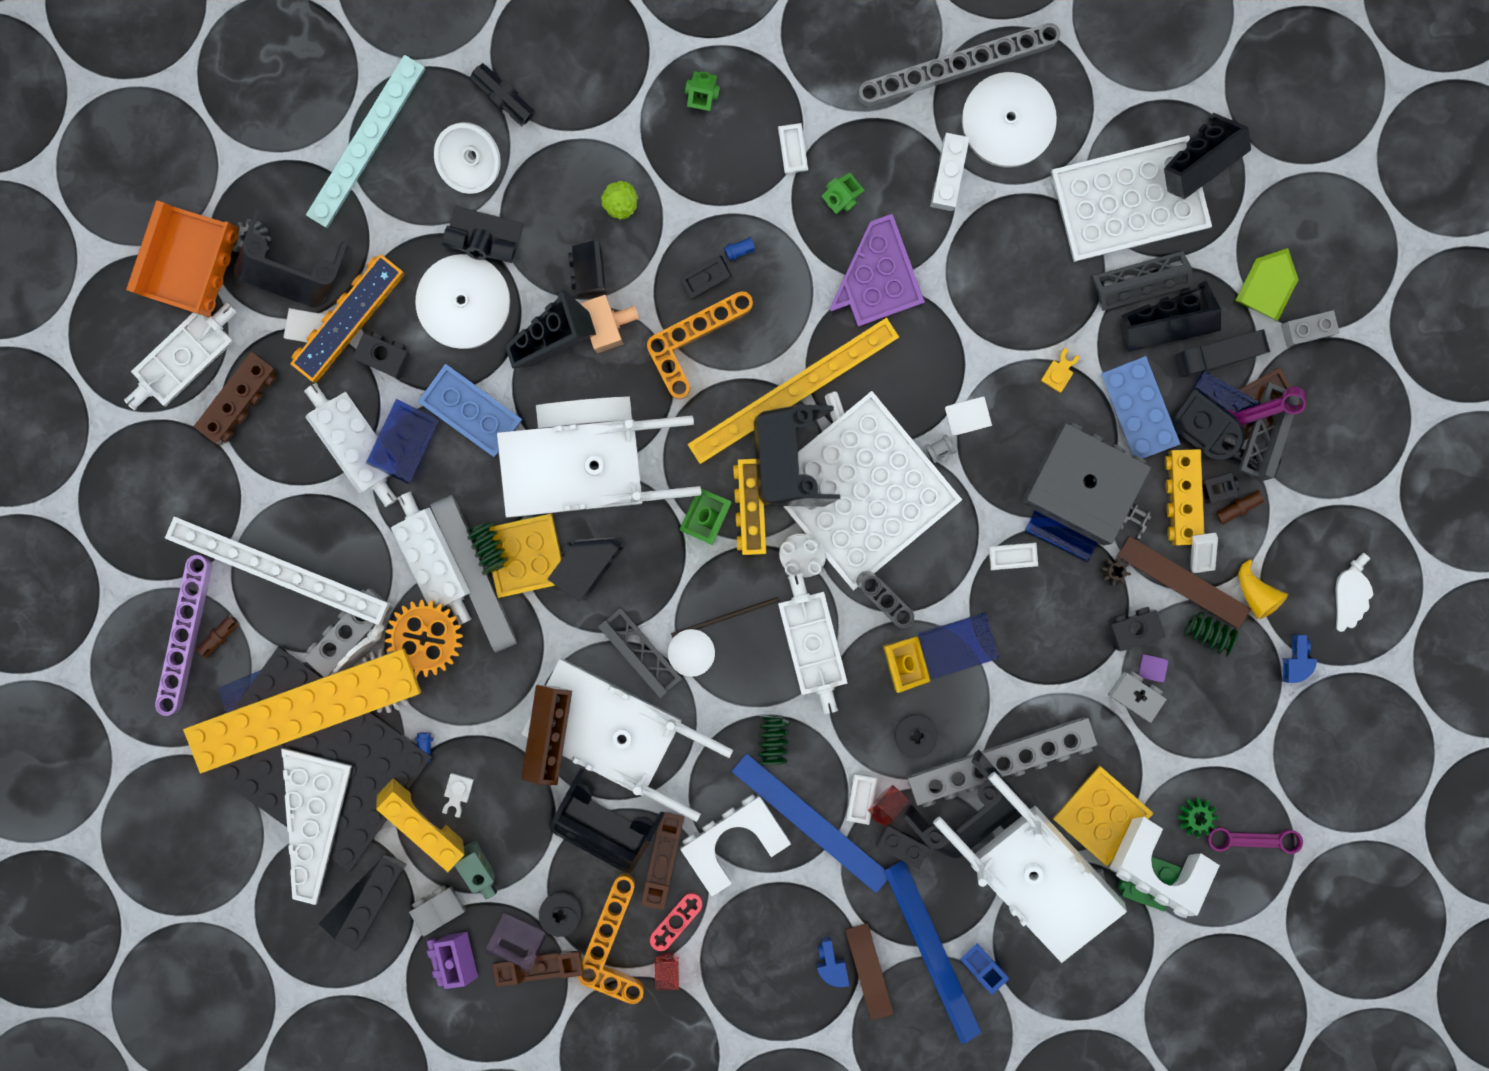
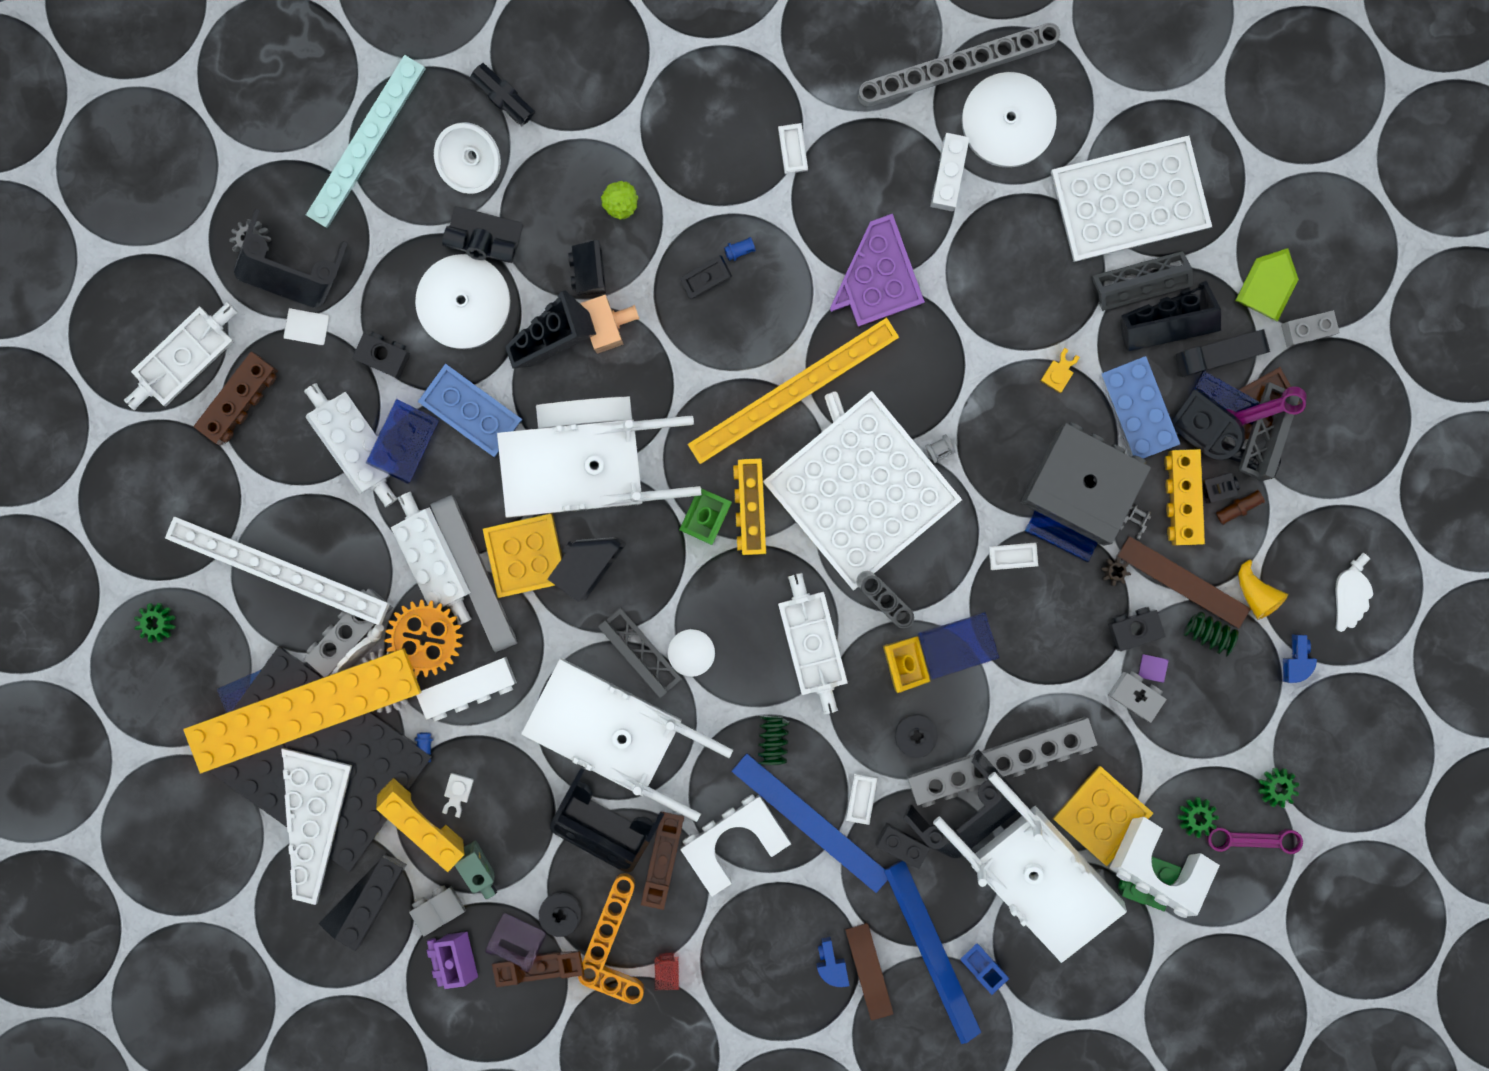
orange panel [126,200,240,318] -> none
lavender beam [155,555,212,716] -> none
reddish brown pin [196,614,240,658] -> none
dark blue brick [290,254,406,383] -> none
dark green piece [465,522,509,575] -> none
reddish brown brick [521,685,572,785] -> none
light orange beam [647,291,753,400] -> none
coral beam [650,892,702,951] -> none
dark brown piece [671,597,779,638] -> none
bright green brick [685,71,720,111] -> none
black windscreen [754,404,840,507] -> none
white dish [779,534,826,577] -> none
bright green brick [822,172,865,214] -> none
clear red brick [868,785,910,826] -> none
white sticker [945,396,992,436] -> none
black wedge [1164,113,1251,200] -> none
white tile [1190,533,1218,573] -> none
none -> green gear [134,603,176,643]
none -> white brick [416,657,517,722]
none -> green gear [1258,768,1299,808]

